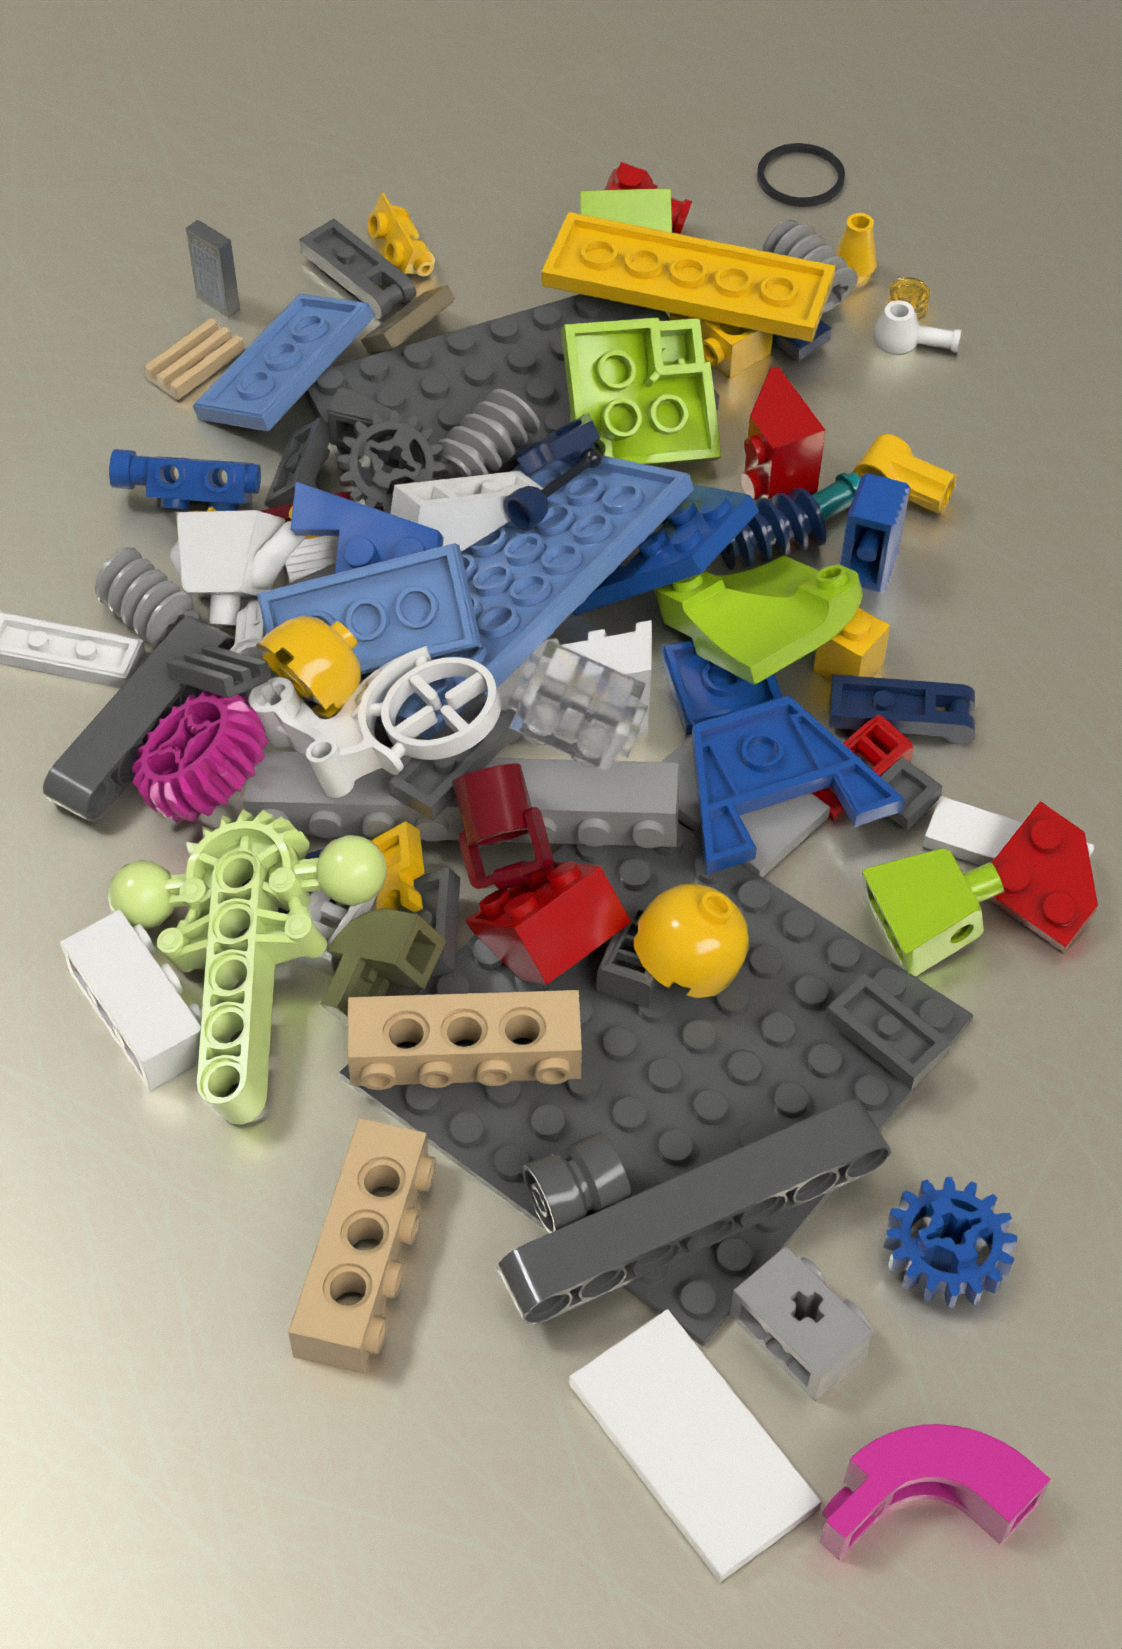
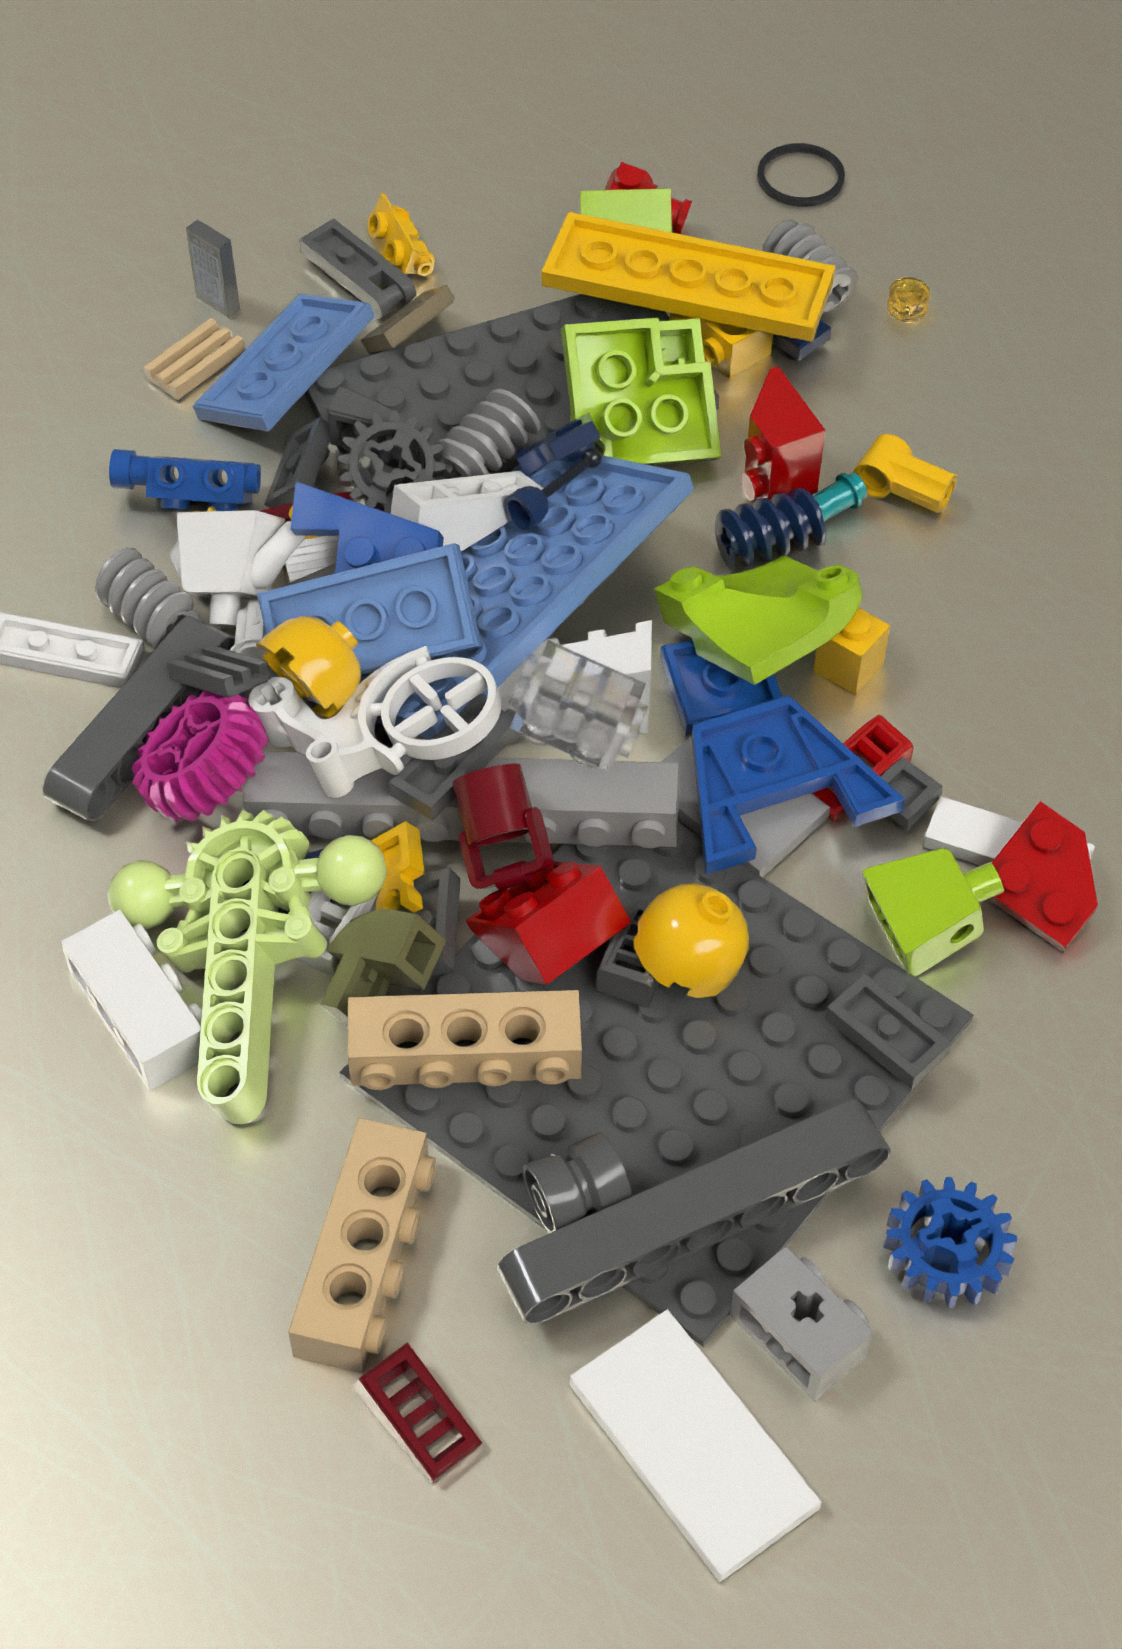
blue wing [573,484,759,616] -> none
dark pink arch [820,1424,1051,1560] -> none
dark blue plate [829,674,975,744] -> none
yellow cone [836,213,877,283] -> none
blue brick [840,473,910,592] -> none
white bar [873,300,962,354] -> none
none -> dark red slope [353,1342,482,1483]

